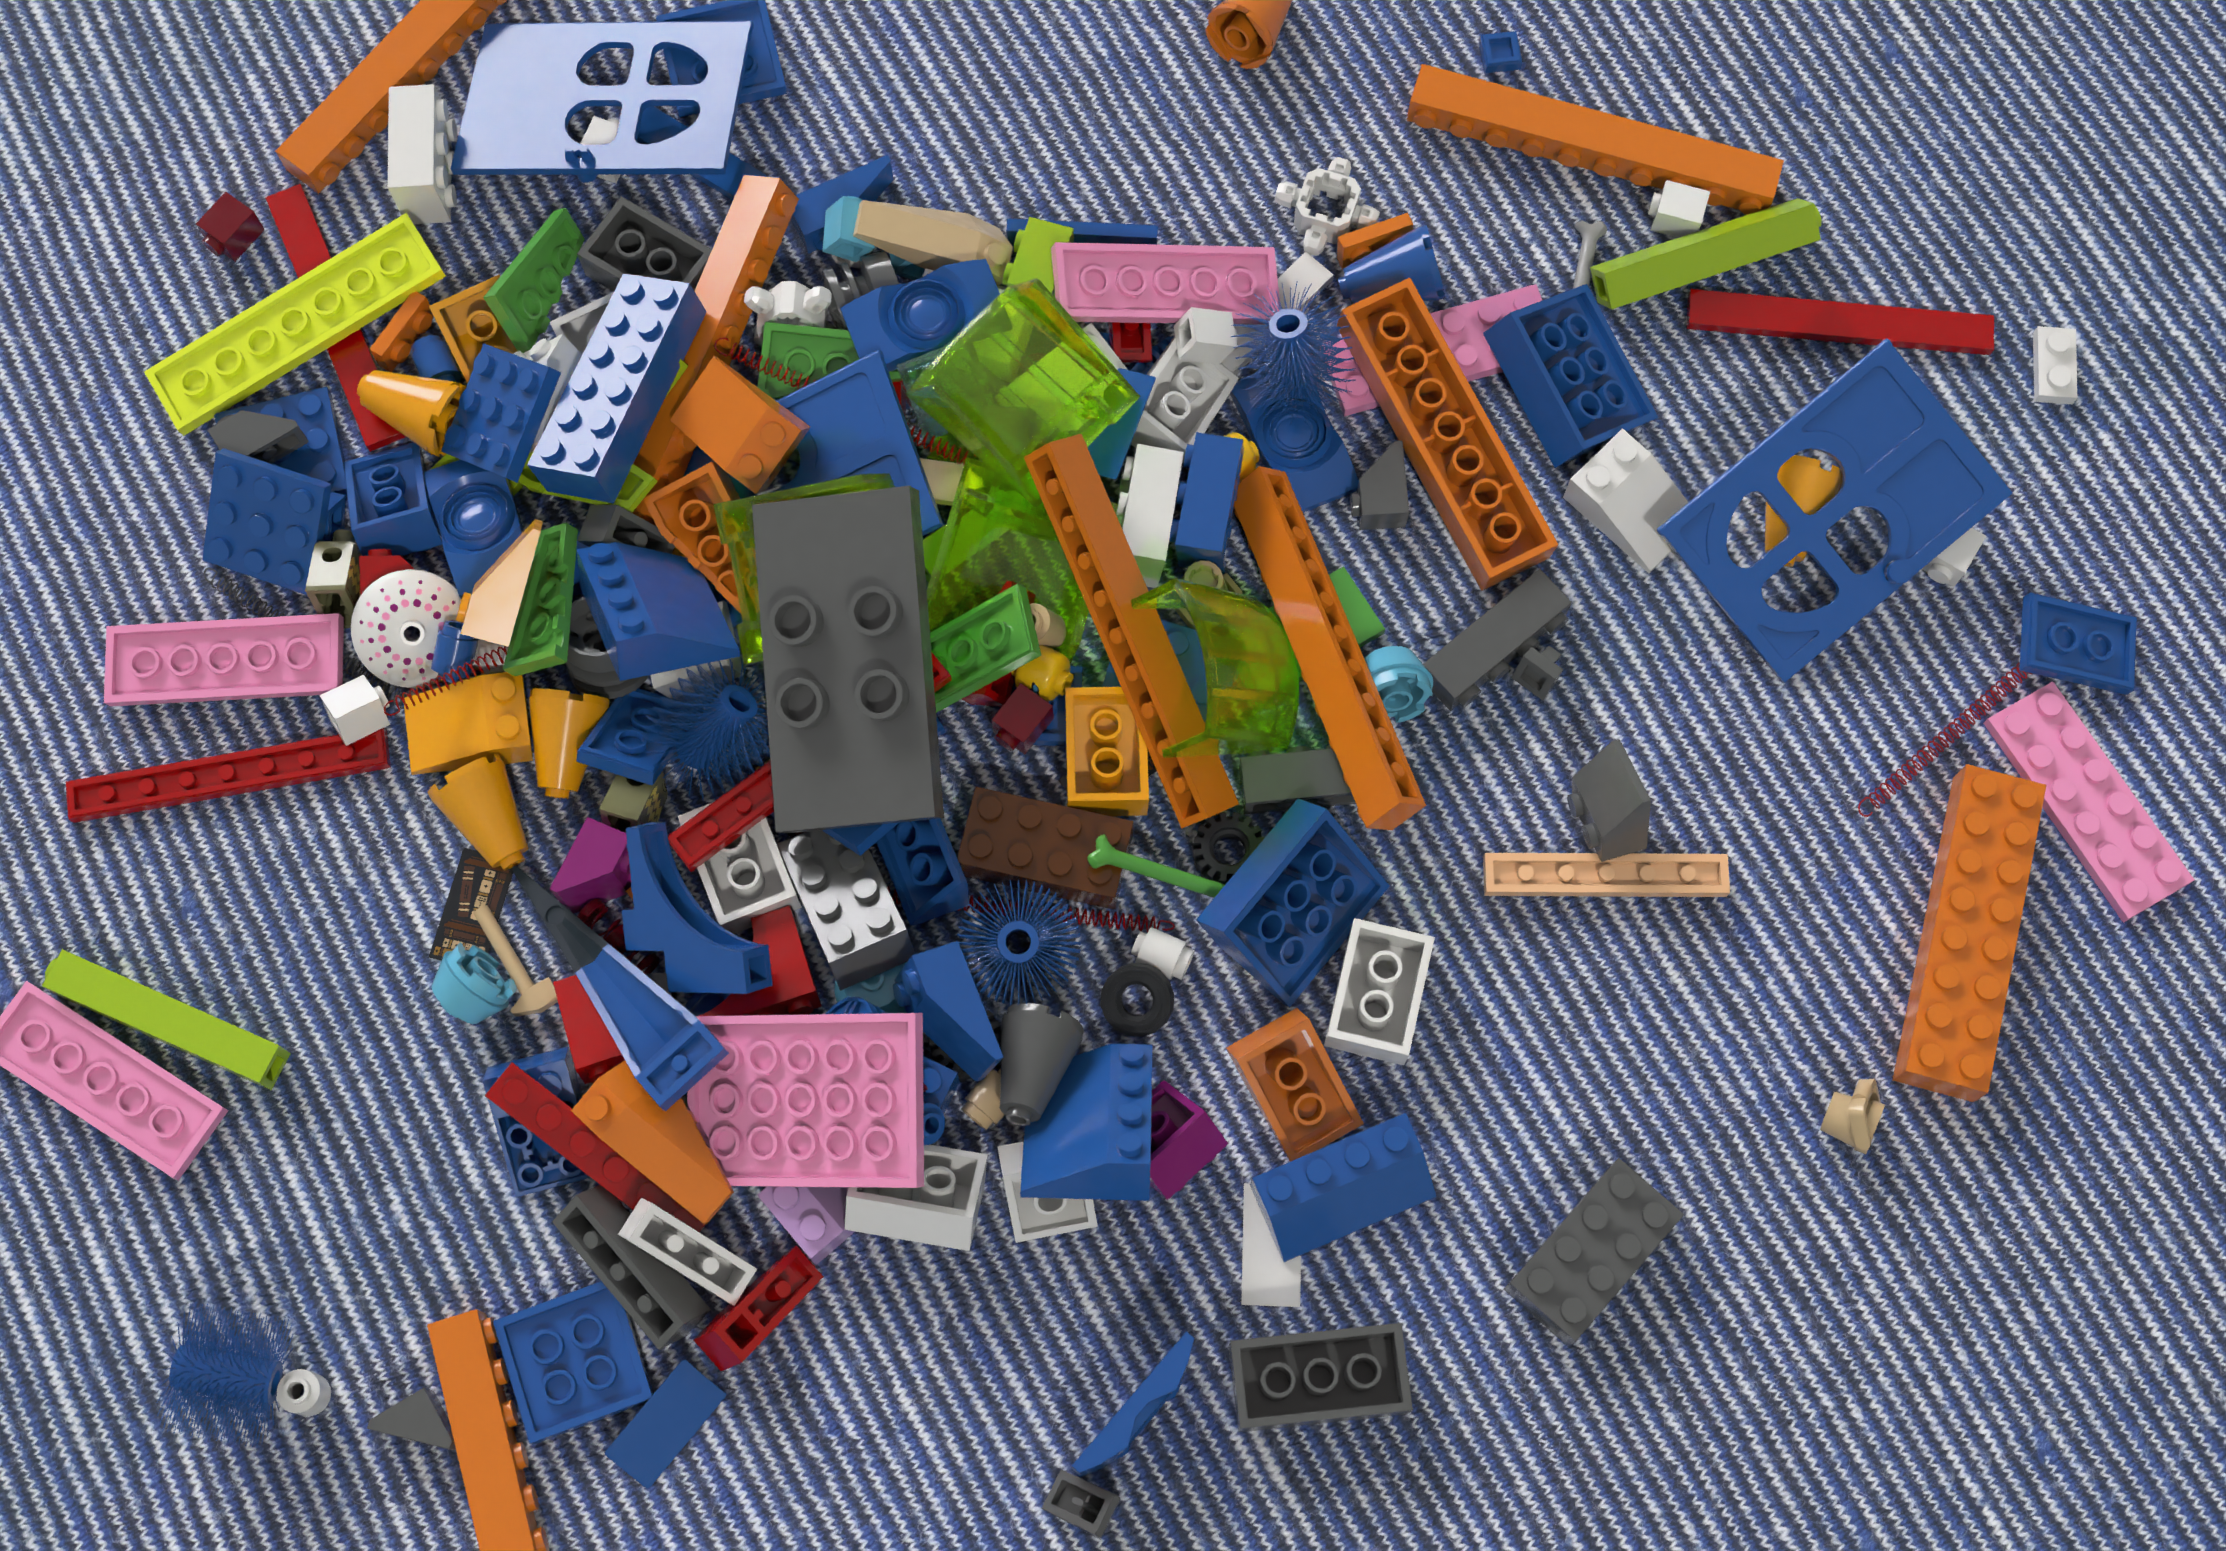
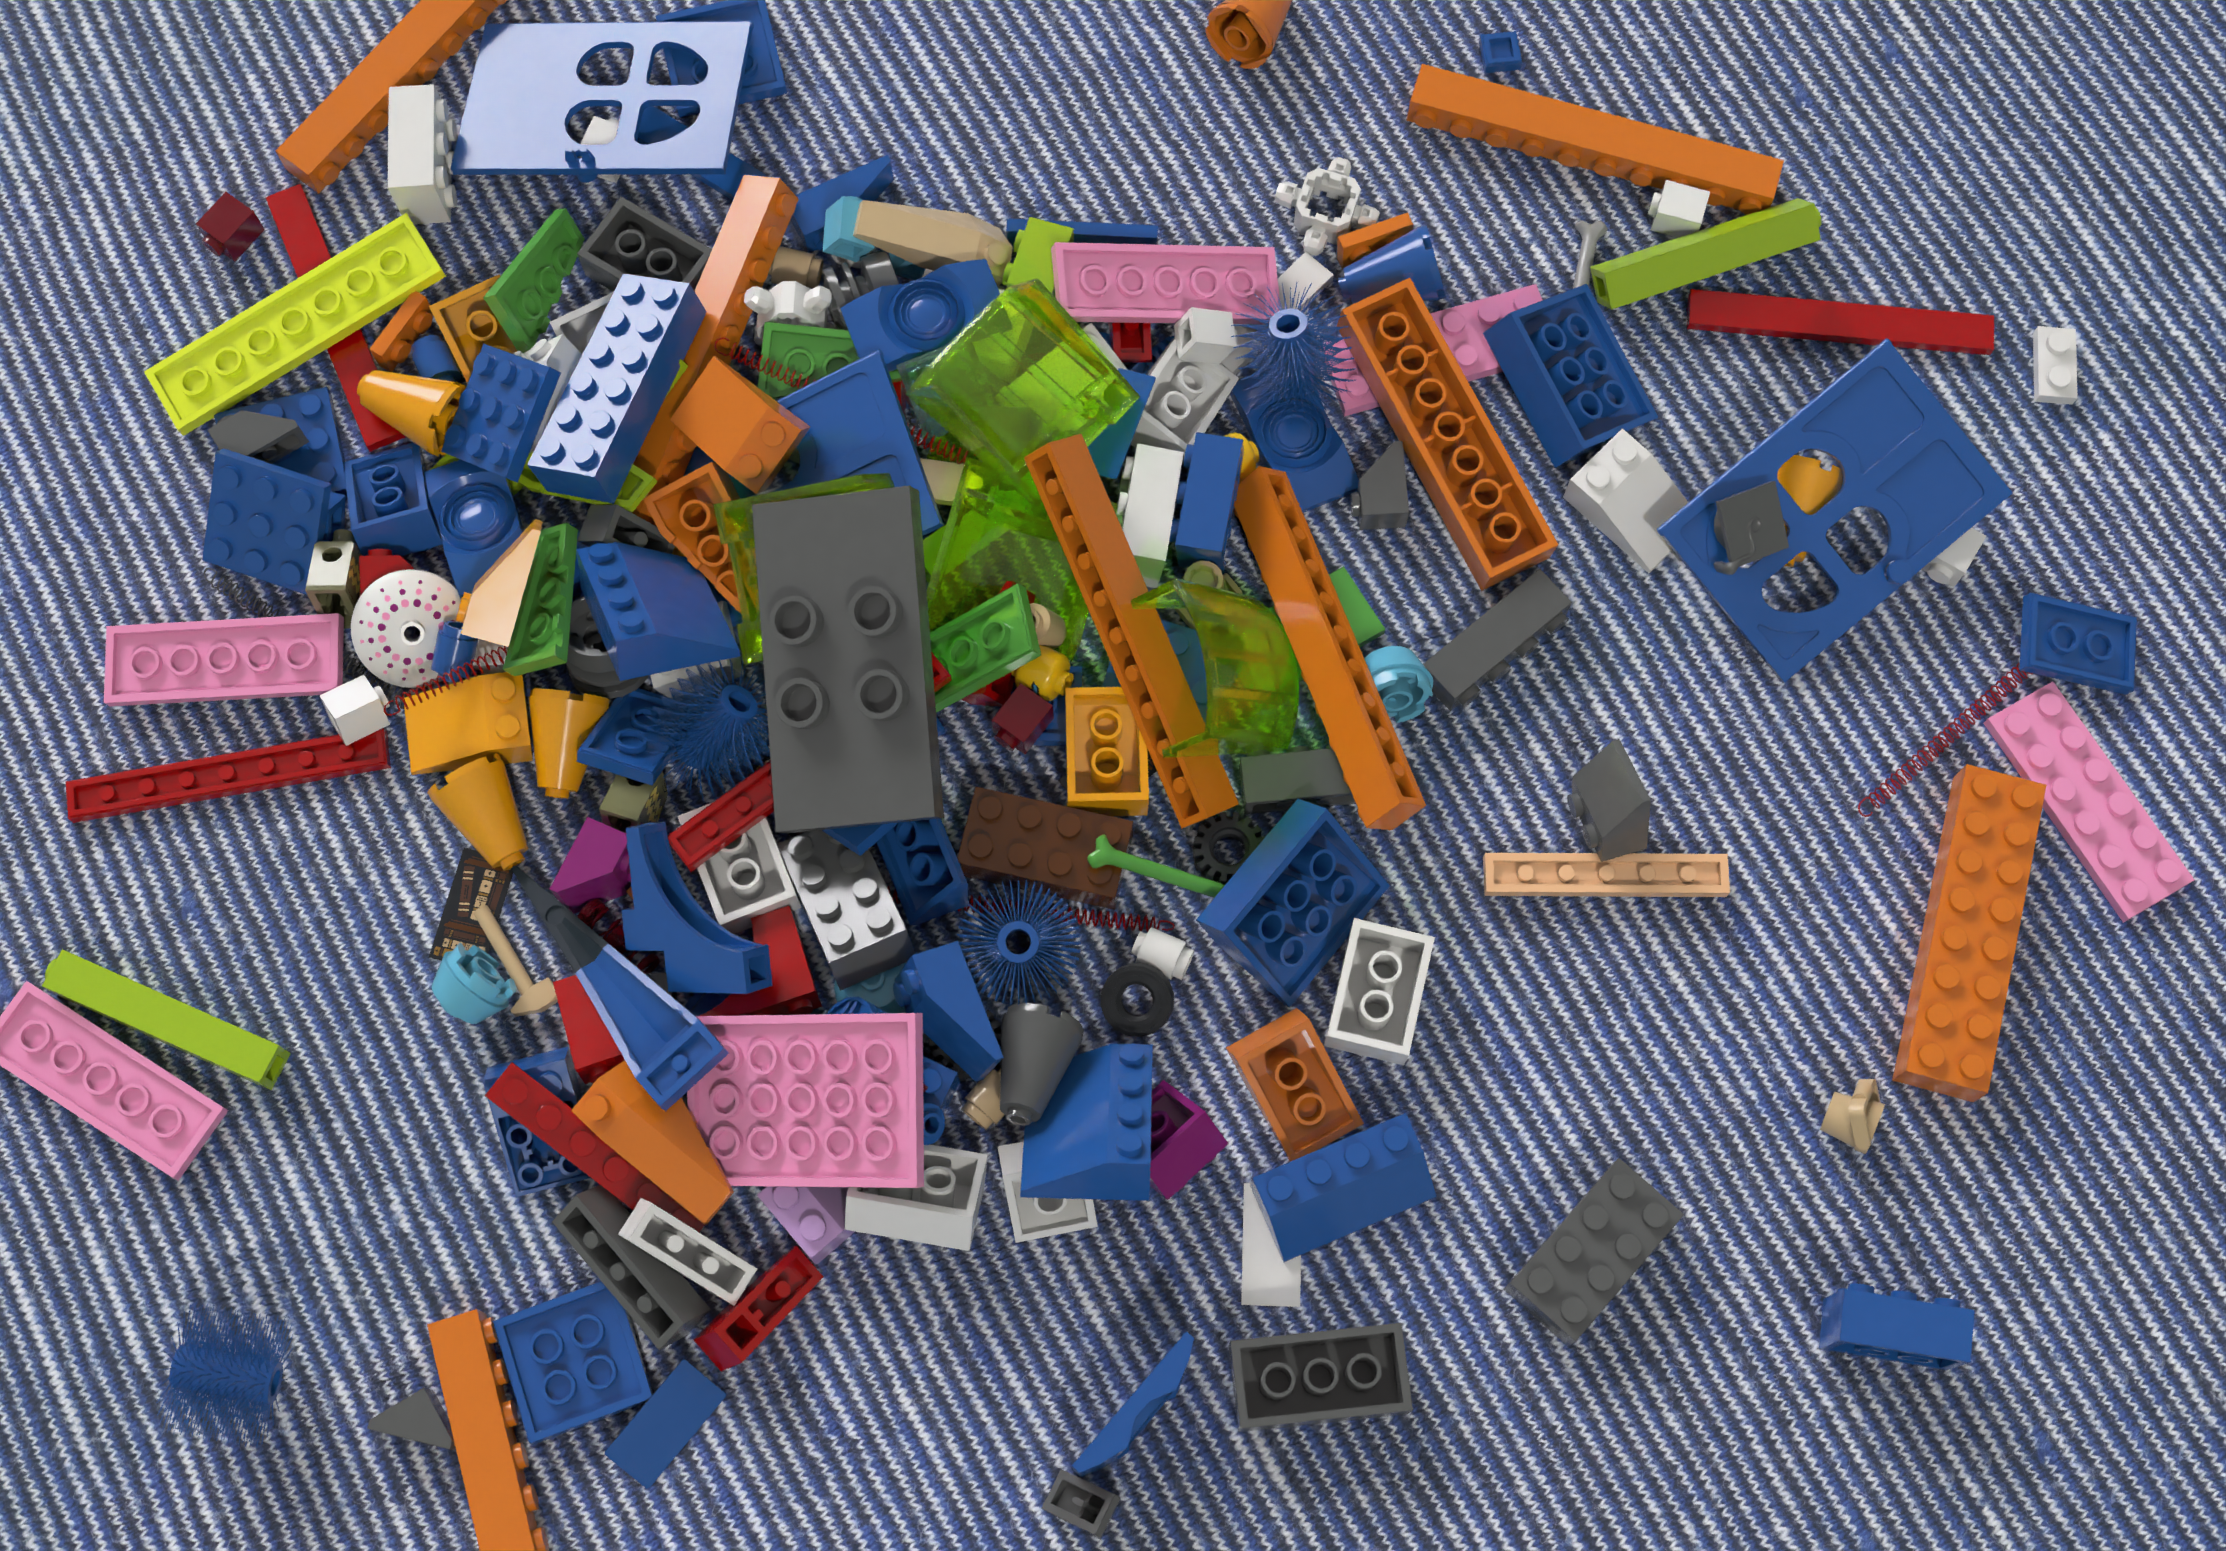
white brick [277,1369,331,1416] -> none
dark grey tile [1511,646,1564,700] -> none
none -> tan brick [768,246,824,289]
none -> dark grey hat [1714,481,1789,575]
none -> blue brick [1819,1283,1975,1371]

